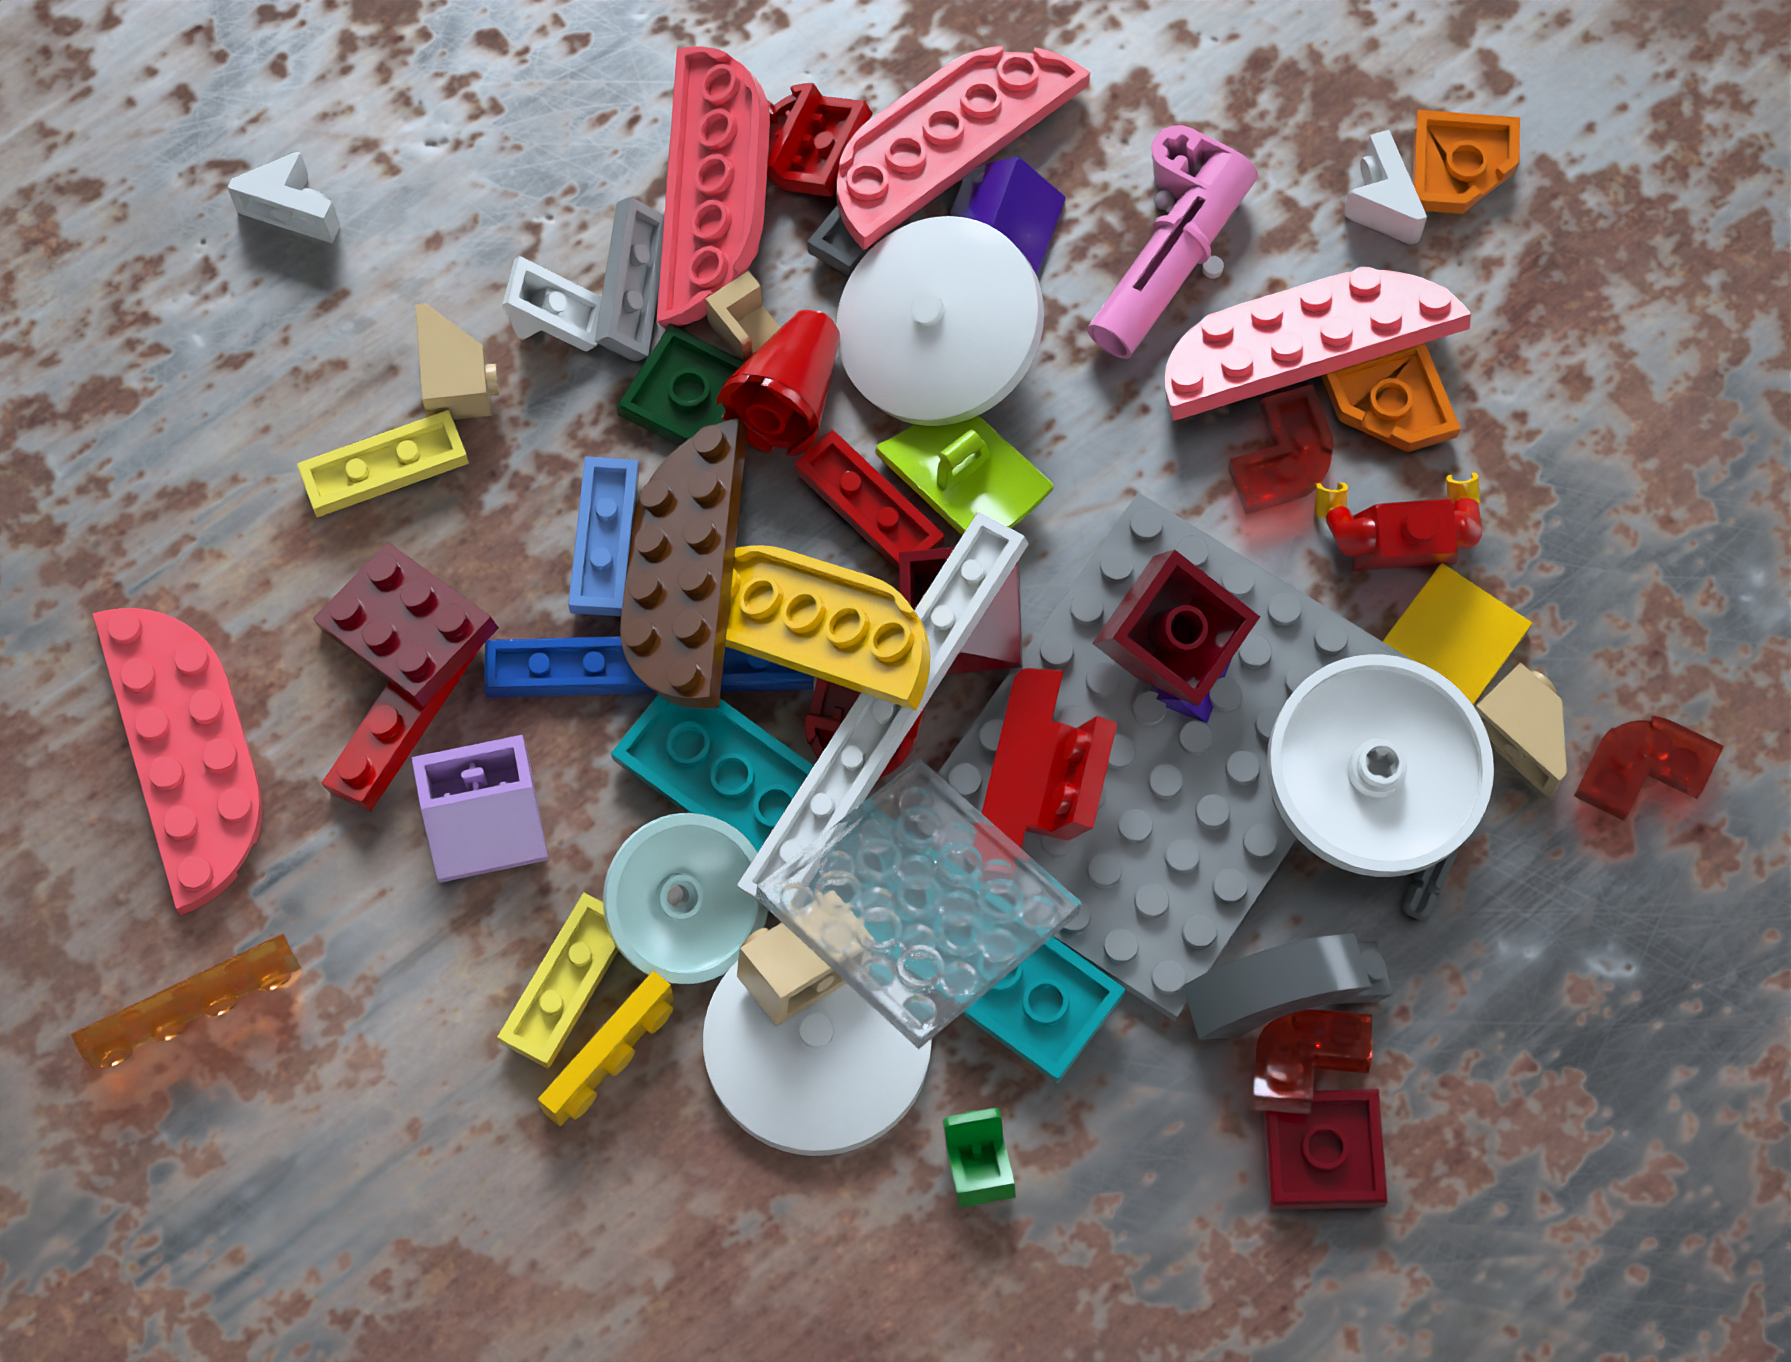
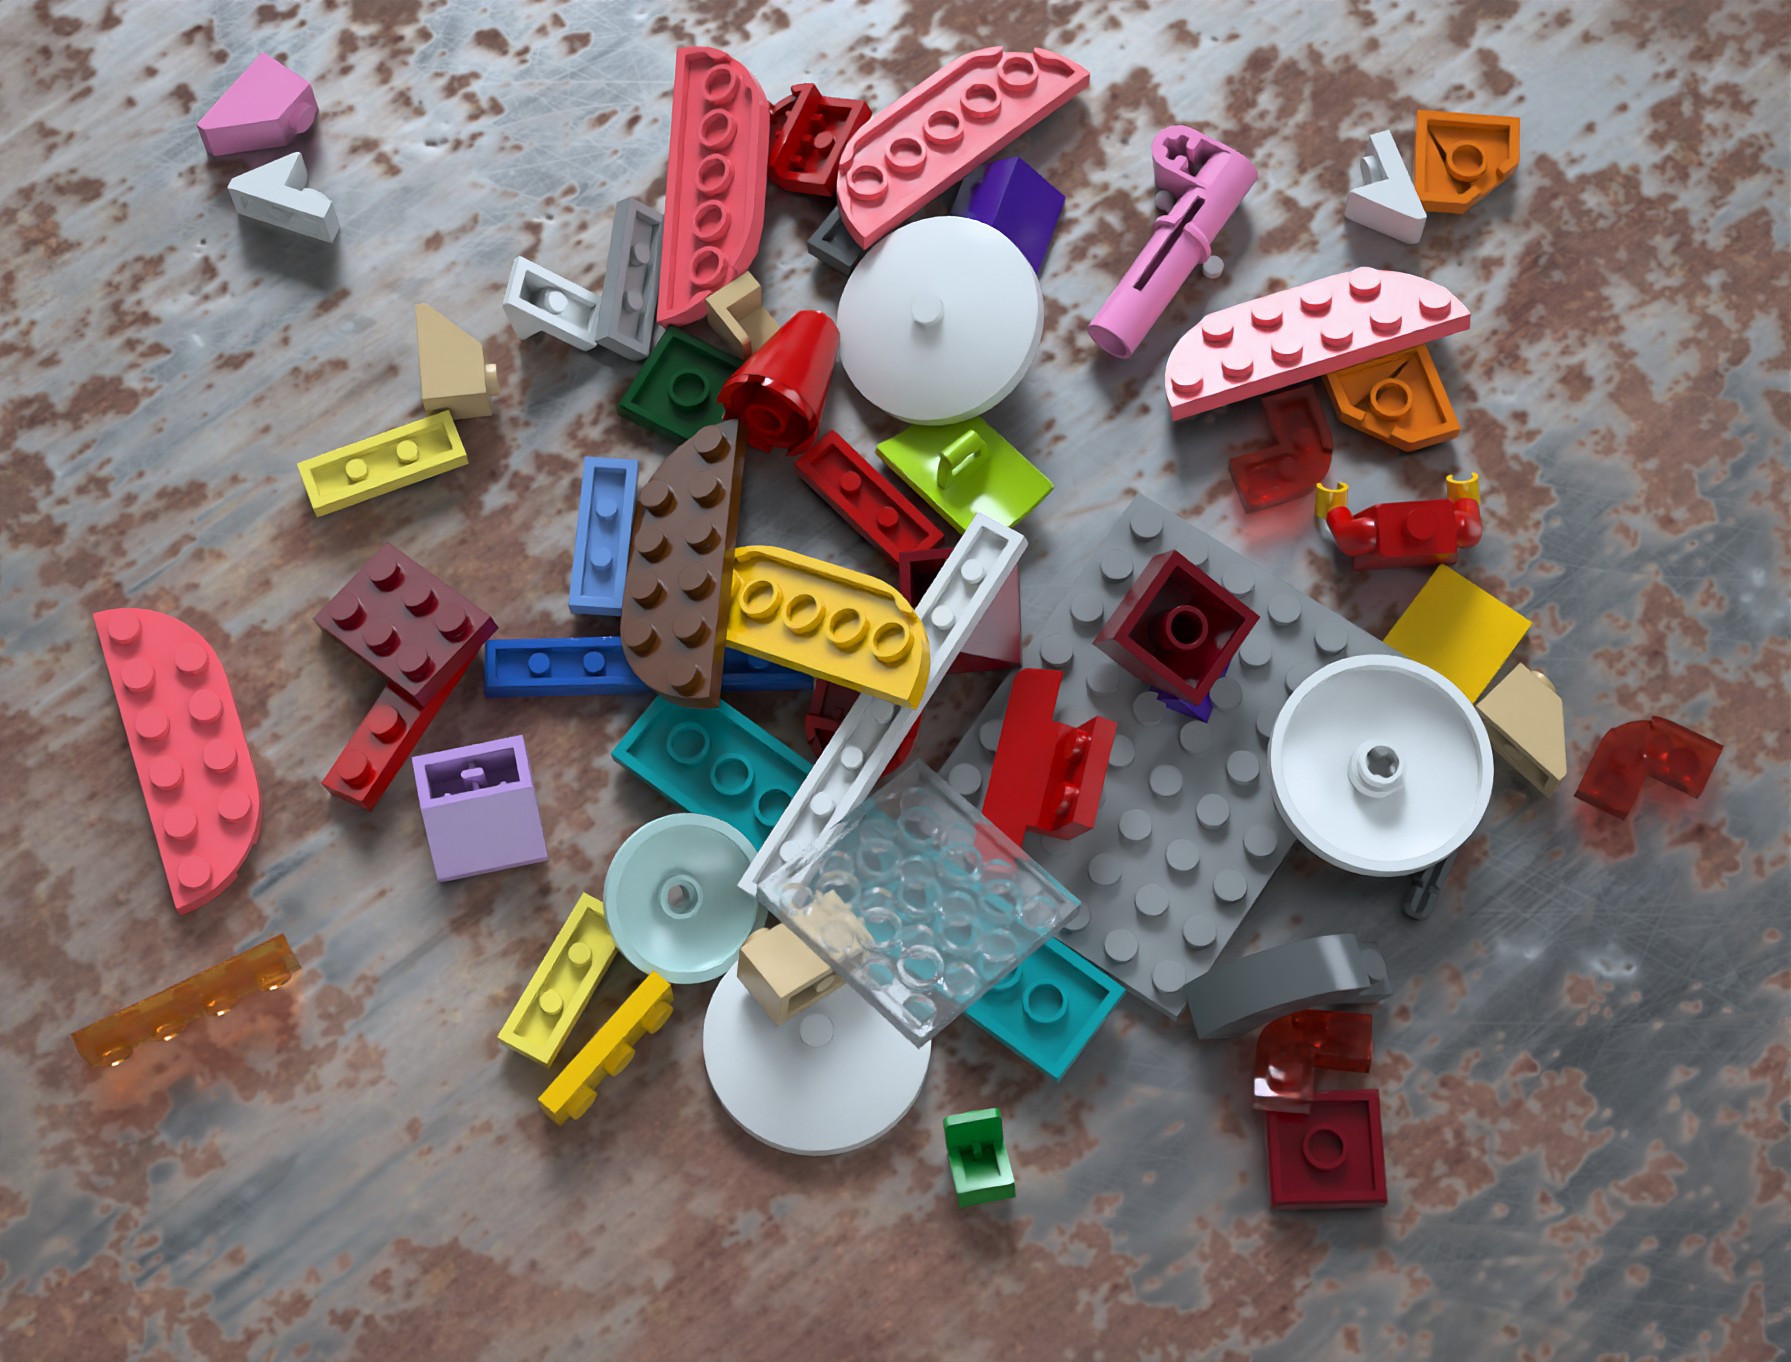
none -> bright pink slope [196,52,319,156]

